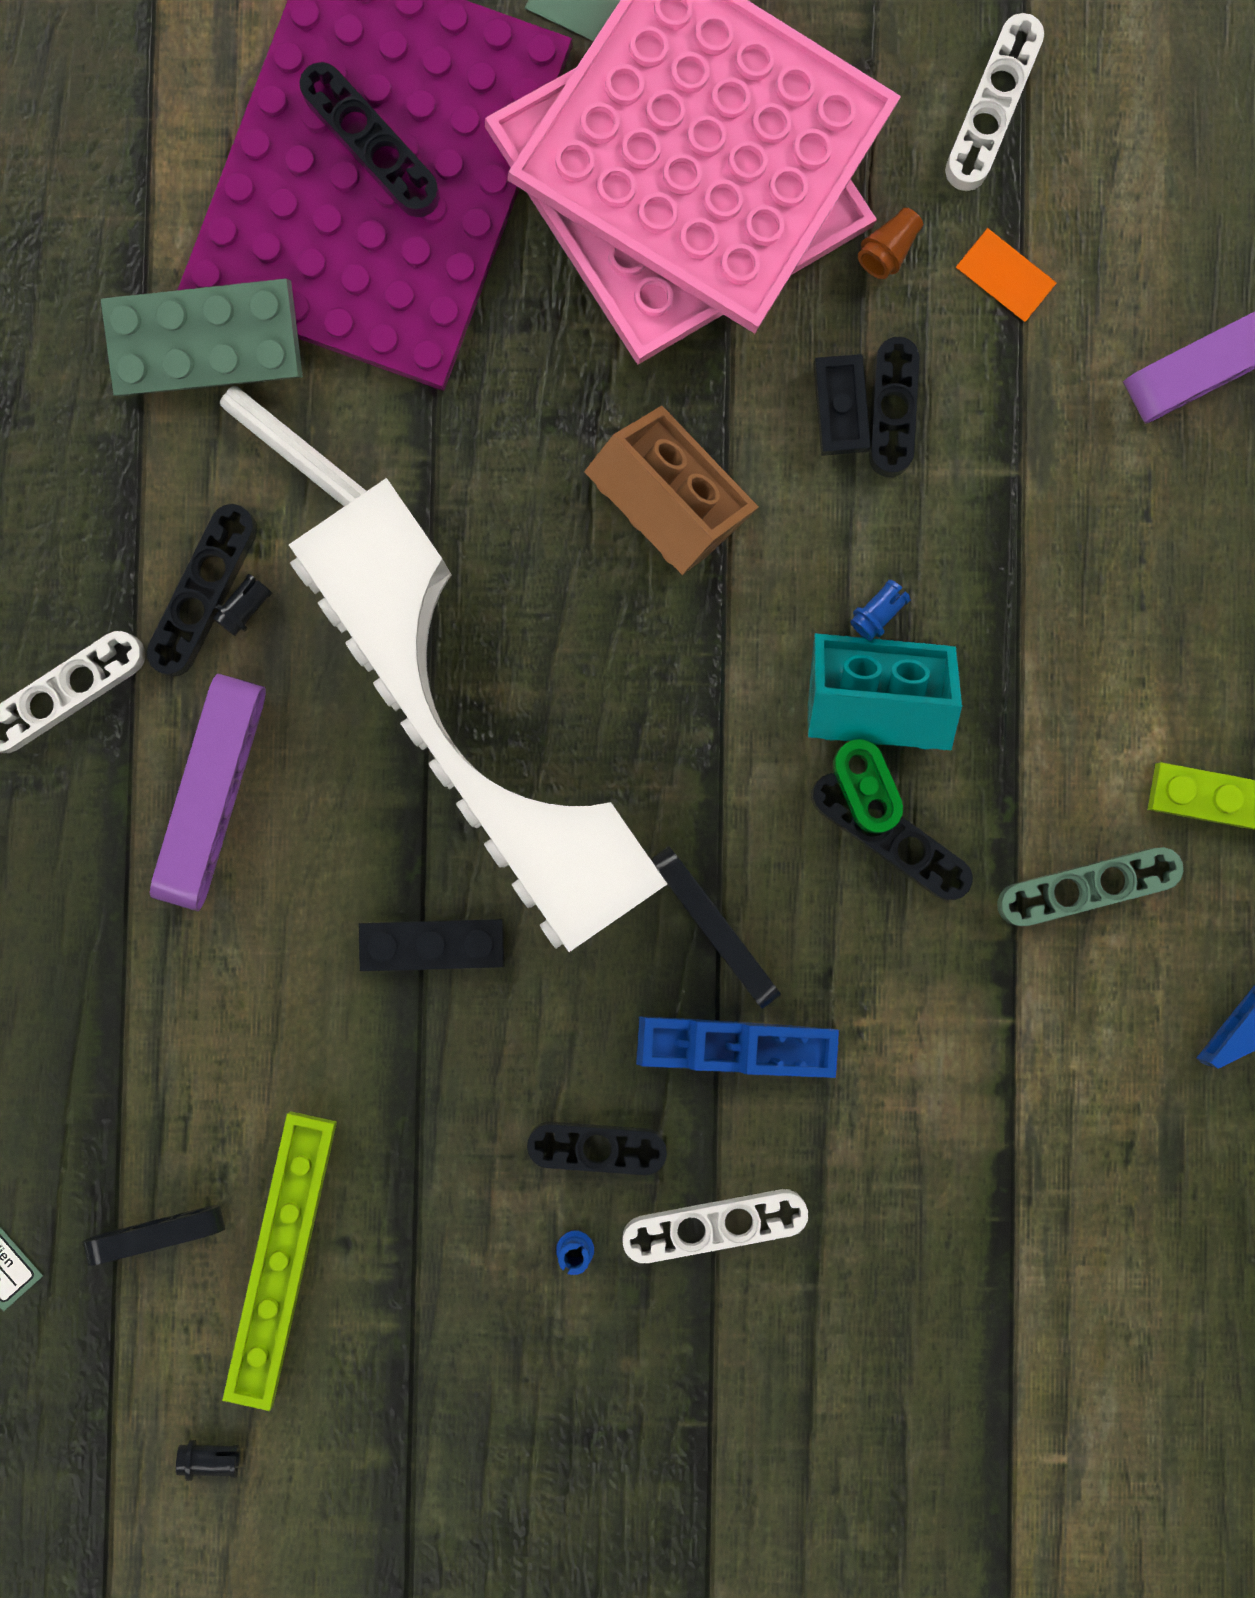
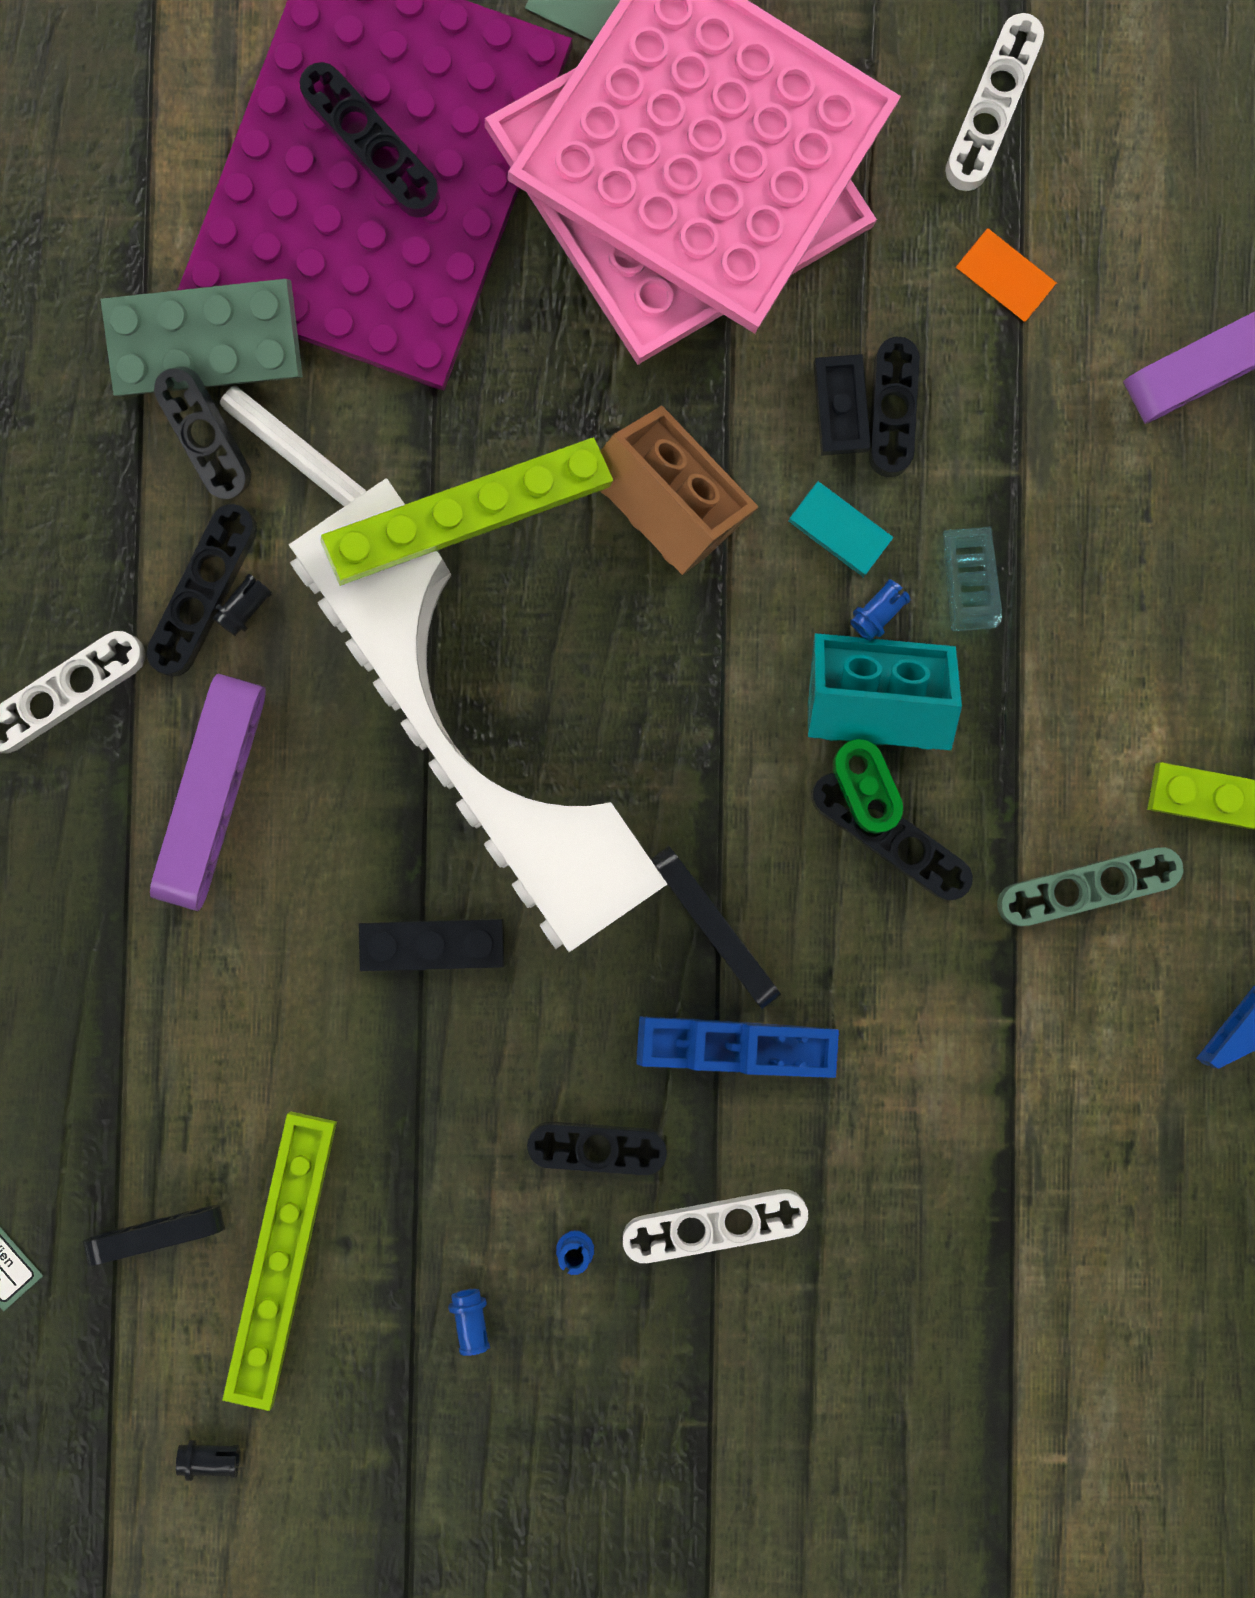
dark orange cone [858,208,923,279] -> none
none -> black beam [154,367,251,499]
none -> lime plate [320,437,613,586]
none -> blue pin [448,1289,490,1356]
none -> teal tile [788,481,894,578]
none -> clear light blue slope [943,527,1002,631]

